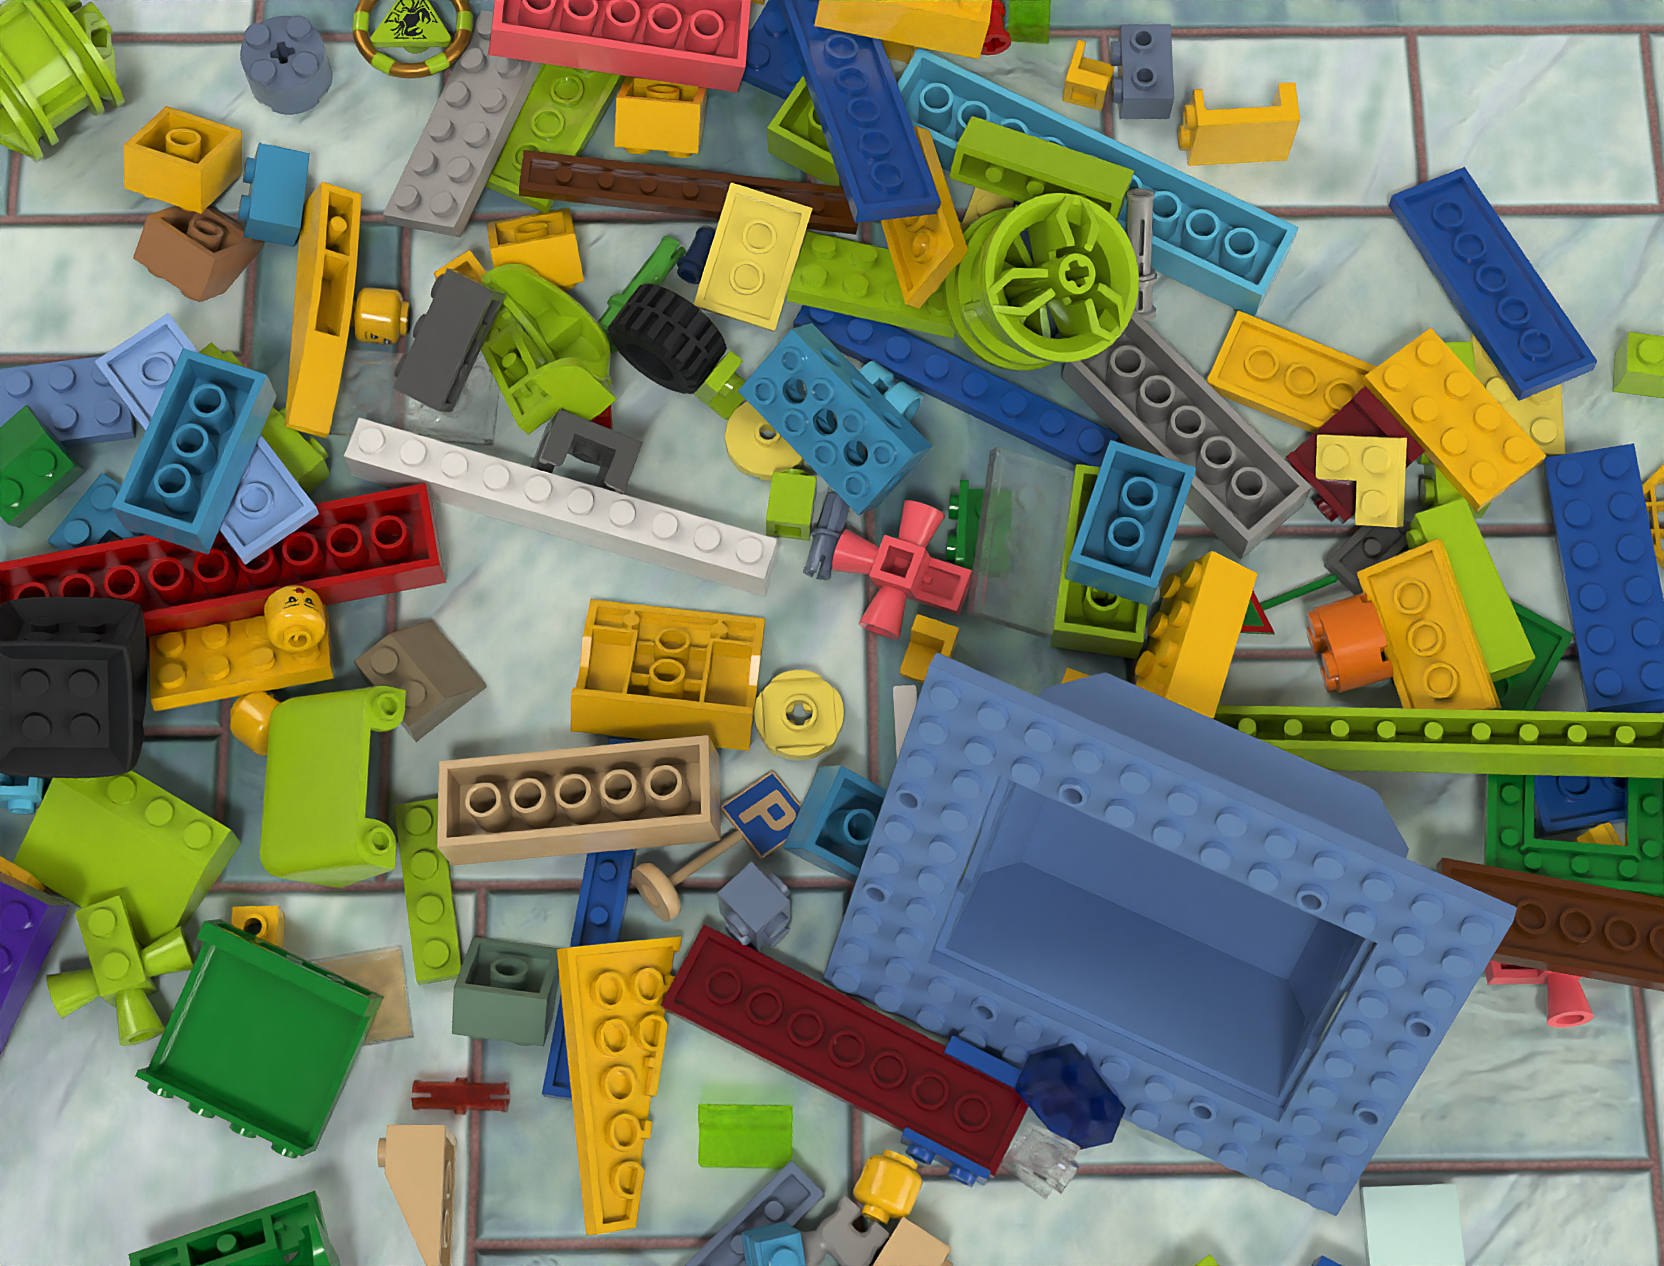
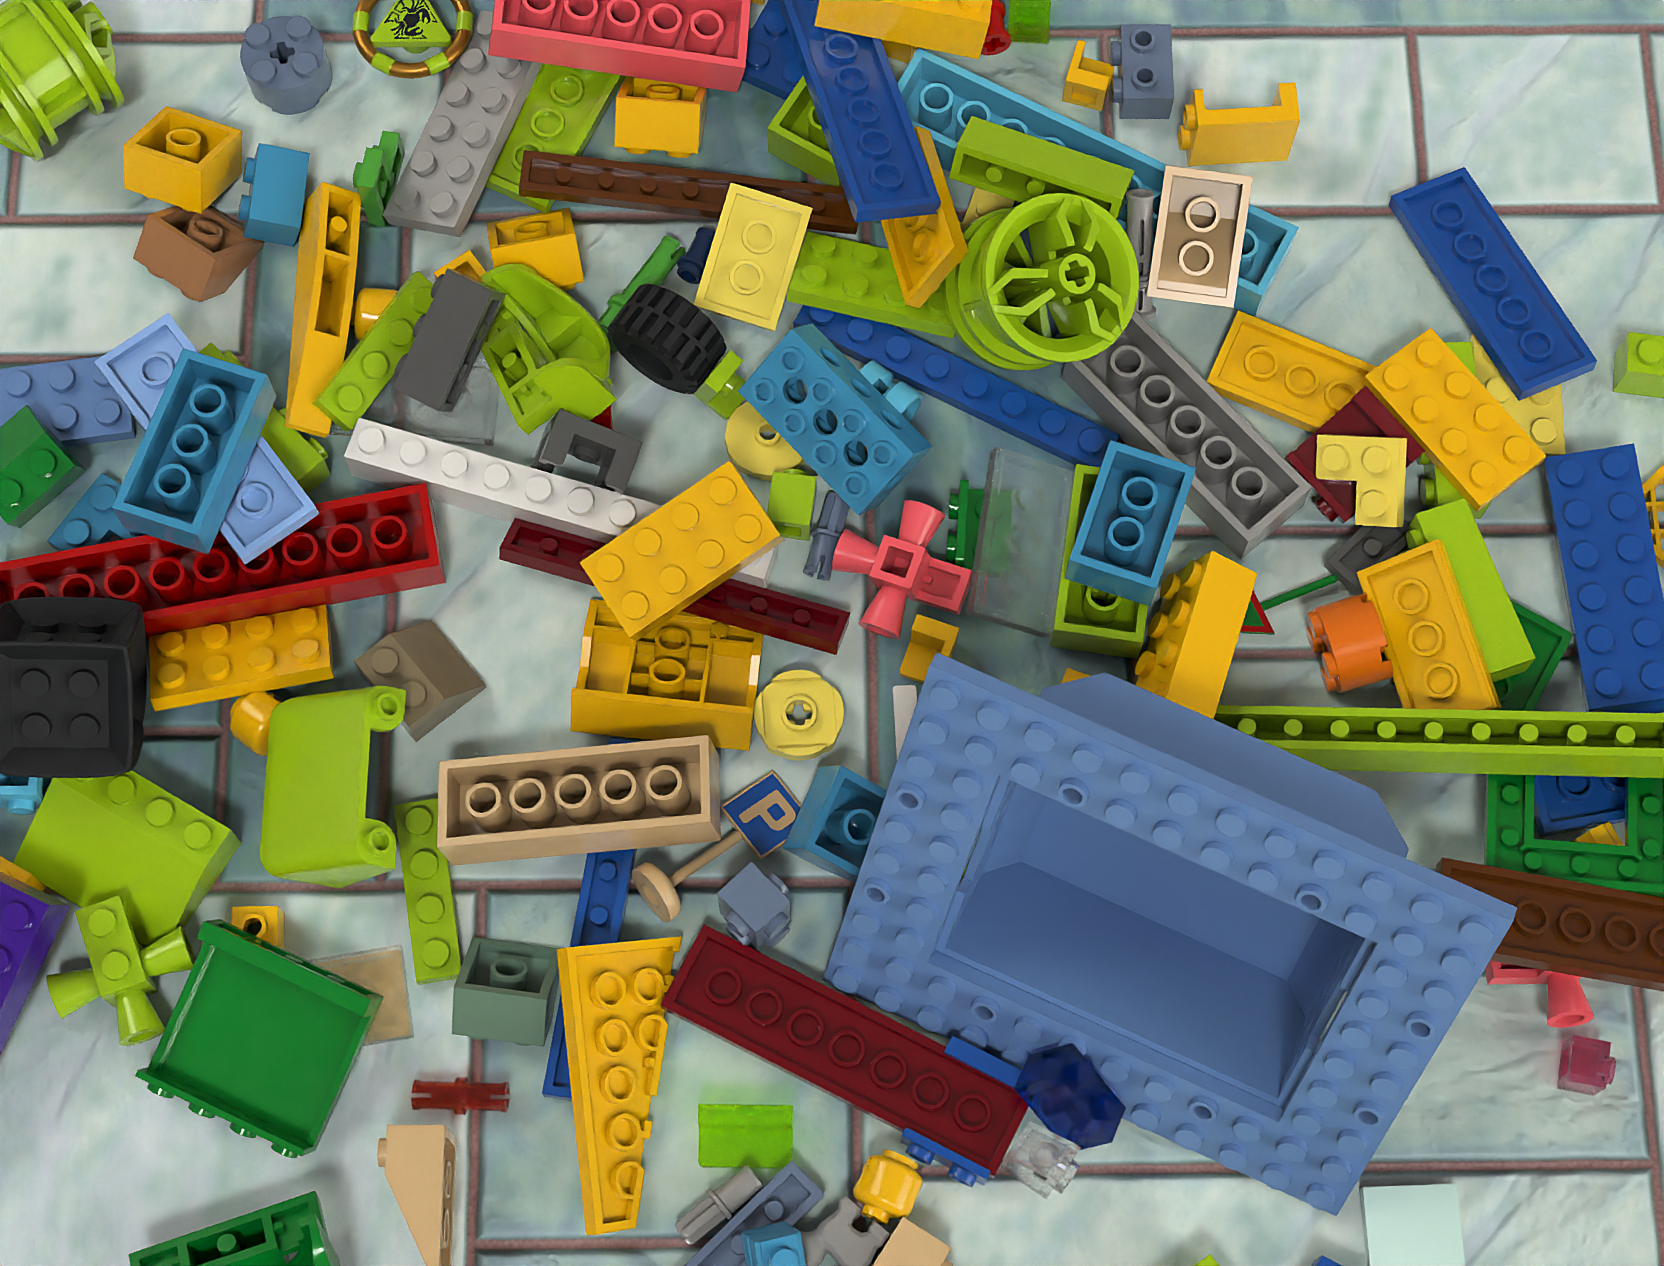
yellow head [264,585,326,652] -> none
none -> lime plate [312,271,434,432]
none -> bright green plate [353,131,405,227]
none -> dark red plate [499,518,851,655]
none -> yellow brick [580,460,785,641]
none -> light grey axle [675,1165,764,1245]
none -> tan slope [1147,165,1253,308]
none -> clear pink plate [1557,1035,1616,1096]

